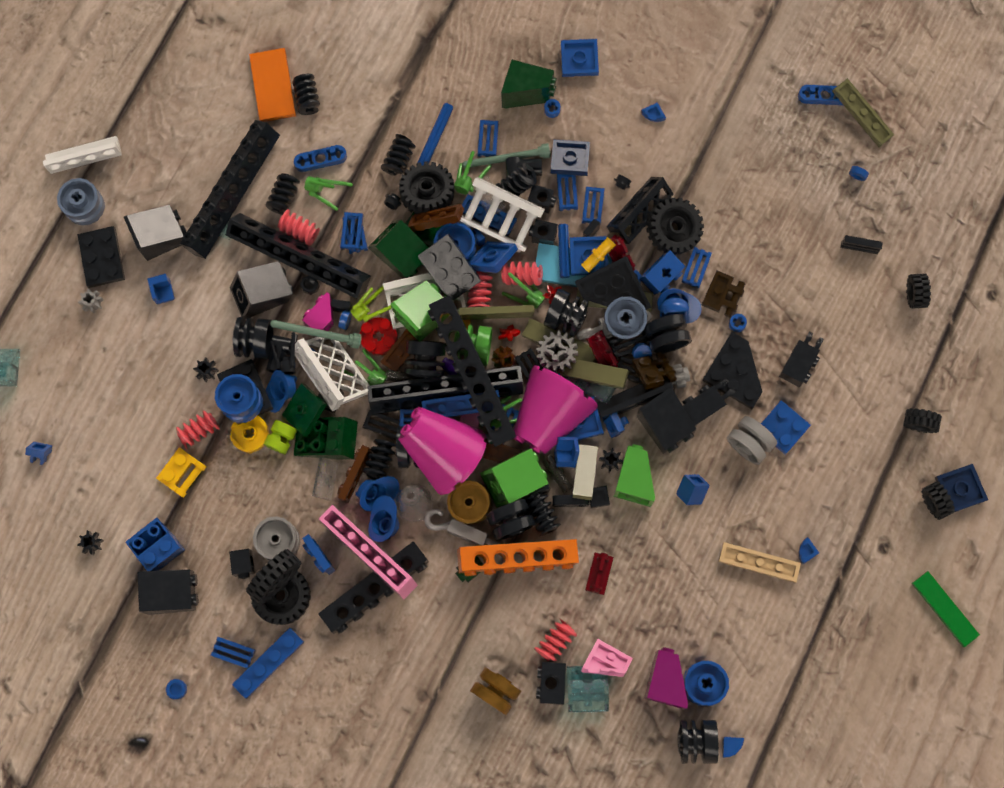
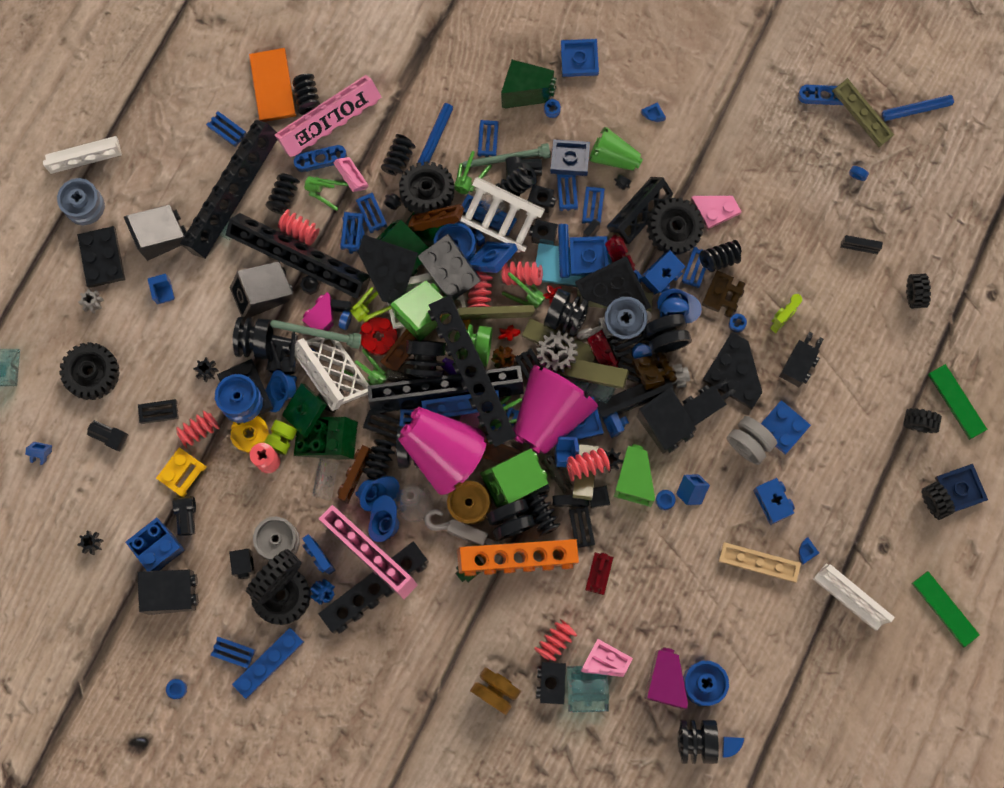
yellow pin [581,237,616,273] -> none
none -> black wheel [59,342,120,400]
none -> black piece [87,420,129,452]
none -> black tile [138,399,179,424]
none -> black piece [173,496,196,536]
none -> blue tile [206,111,247,147]
none -> coral piece [250,443,280,474]
none -> bright pink brick [274,75,382,157]
none -> blue gear [310,579,335,605]
none -> bright pink plate [334,157,369,192]
none -> blue tile [356,192,388,234]
none -> black plate [358,235,418,304]
none -> coral piece [566,448,610,482]
none -> black tile [569,506,595,548]
none -> bright green cone [589,127,643,171]
none -> blue tile [656,490,676,510]
none -> bright pink wing [691,196,742,230]
none -> black piece [699,240,742,272]
none -> blue brick [753,478,795,525]
none -> lime plate [770,294,802,333]
none -> white fence [813,563,895,631]
none -> blue axle [882,95,954,121]
none -> green tile [928,364,988,440]

